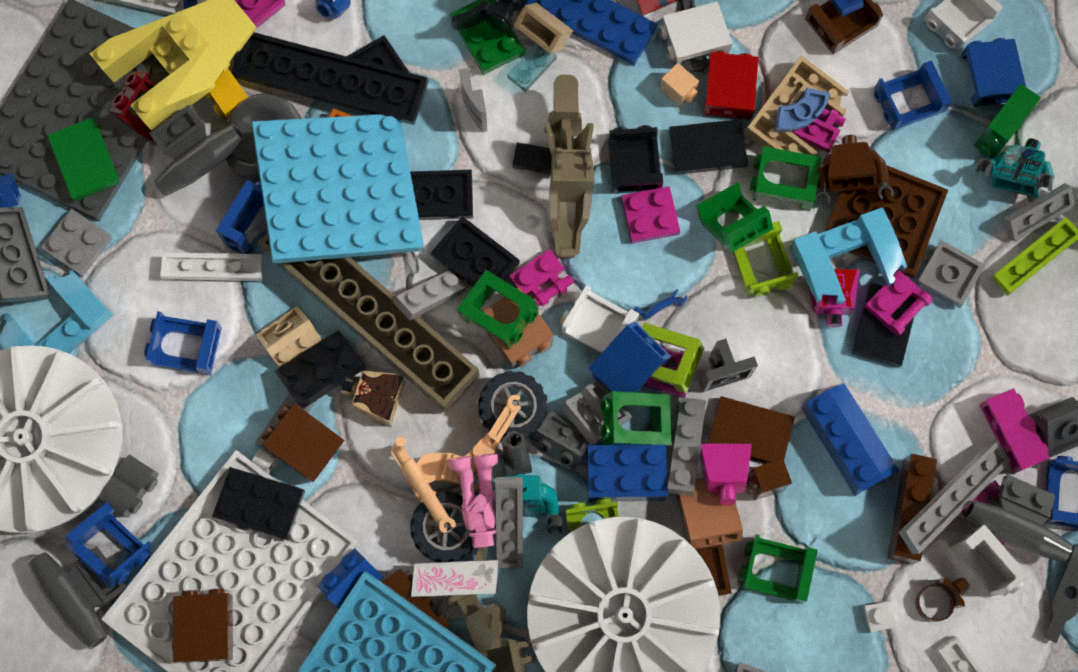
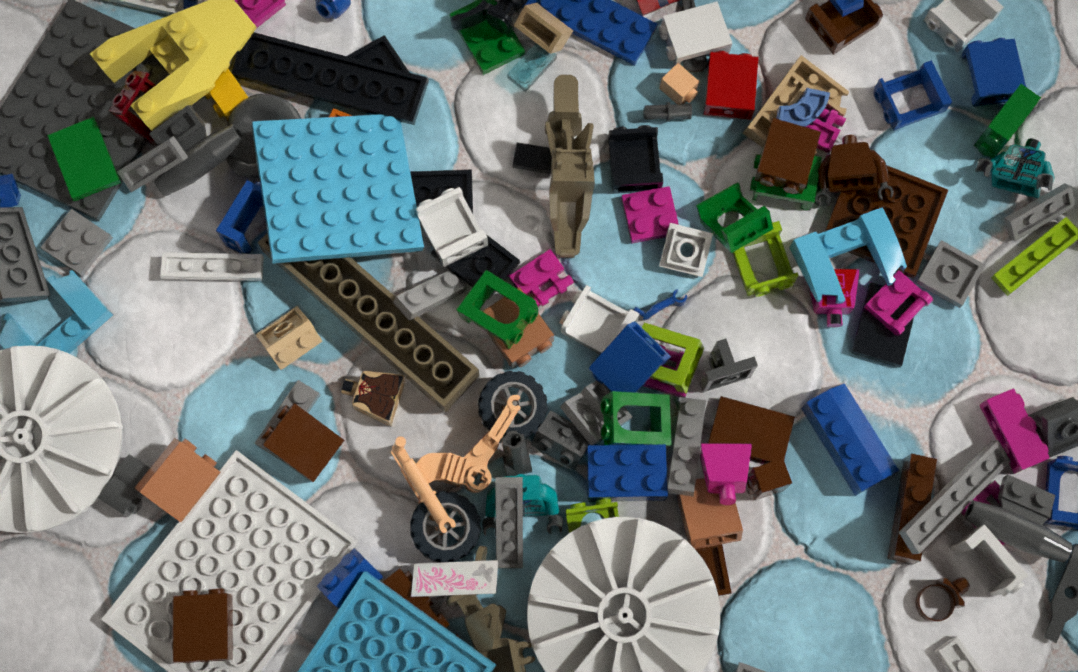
dark grey plate [28,546,127,649] -> none
blue panel [65,502,151,589] -> none
blue panel [144,311,222,375] -> none
black plate [212,467,305,541] -> none
white axle [252,448,279,474] -> none
black plate [274,330,367,409] -> none
bright pink piece [448,454,498,548] -> none
light grey slope [459,68,487,132] -> none
black tile [668,119,748,175] -> none
green panel [739,534,818,604] -> none
white plate [863,601,897,633] -> none
none -> light grey plate [117,136,188,192]
none -> nougat brick [135,438,221,522]
none -> white panel [415,187,488,267]
none -> dark grey axle [643,102,692,122]
none -> white piece [659,223,713,277]
none -> reddish brown brick [754,118,821,194]

